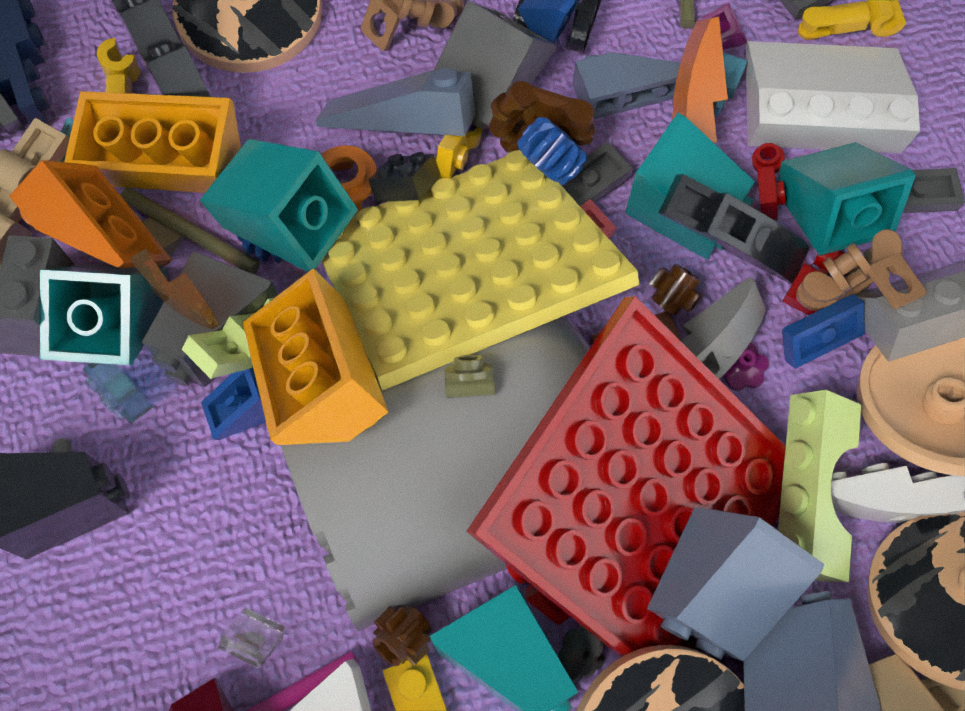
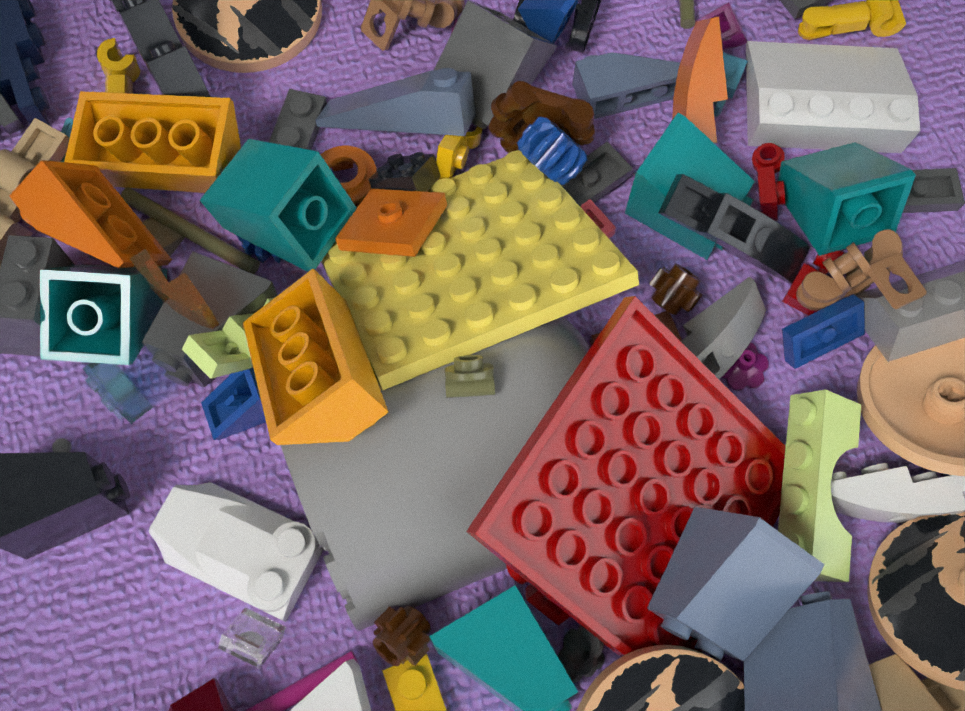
none -> white slope [149,482,324,622]
none -> dark grey plate [269,89,327,150]
none -> orange plate [335,189,447,257]

